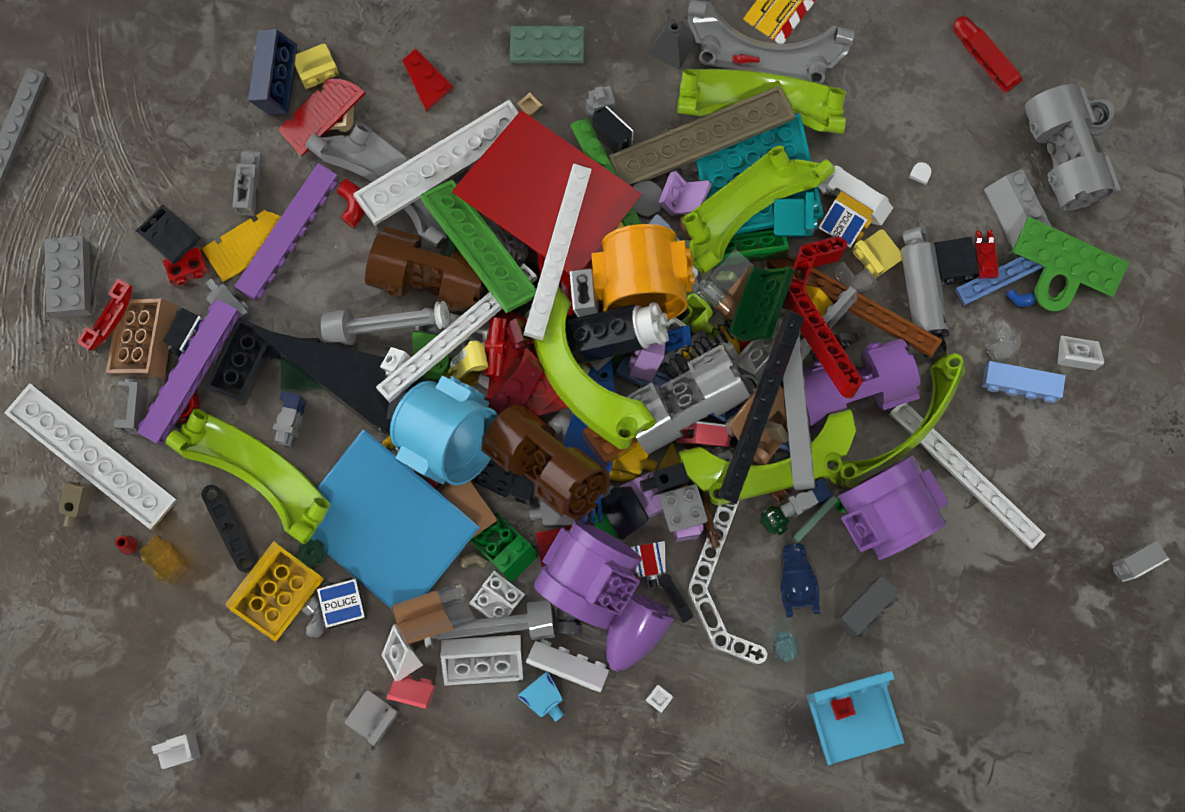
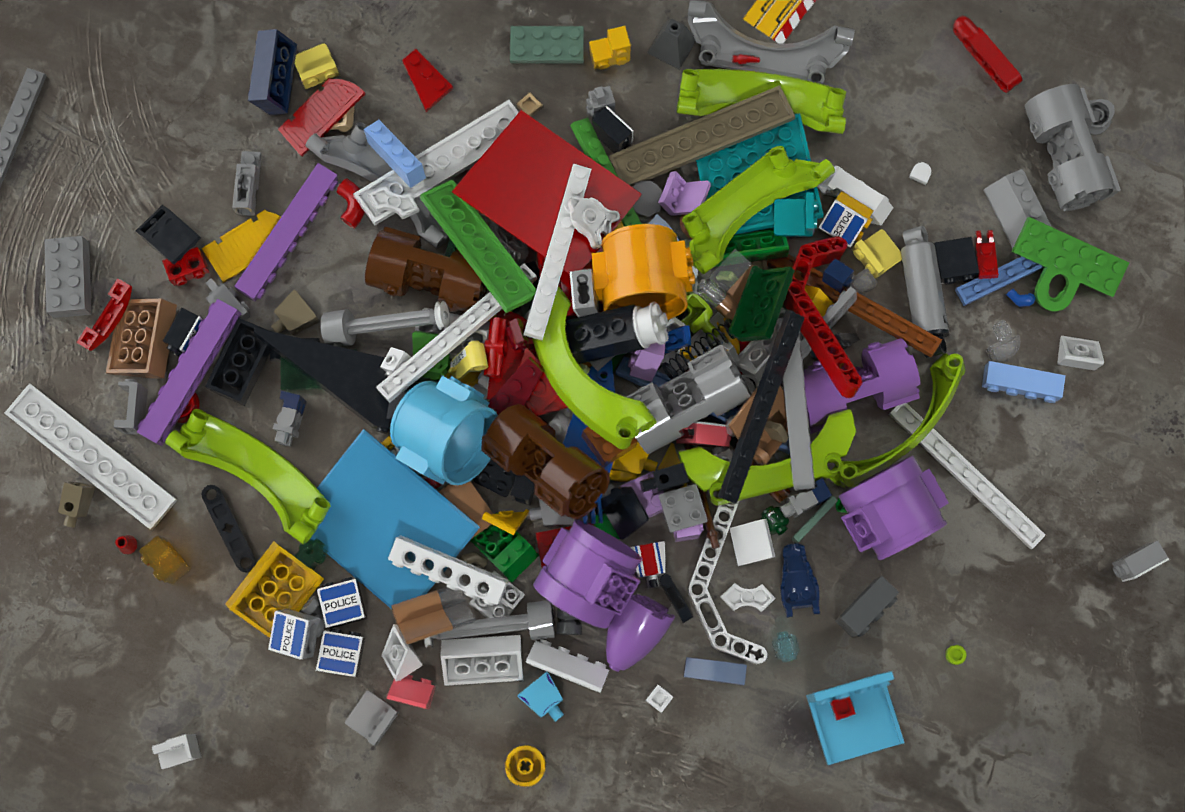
none -> piece [268,609,320,660]
none -> dark tan torso [271,289,319,336]
none -> piece [316,628,365,677]
none -> light blue brick [364,120,426,188]
none -> white tile [368,186,420,220]
none -> white brick [388,535,509,606]
none -> yellow tile [482,509,529,535]
none -> yellow brick [505,745,546,787]
none -> white tile [568,196,620,249]
none -> yellow brick [589,26,631,69]
none -> sand blue slope [684,657,747,685]
none -> white tile [720,583,776,612]
none -> white tile [729,519,775,566]
none -> dark blue brick [822,259,854,293]
none -> lime tile [945,645,967,665]

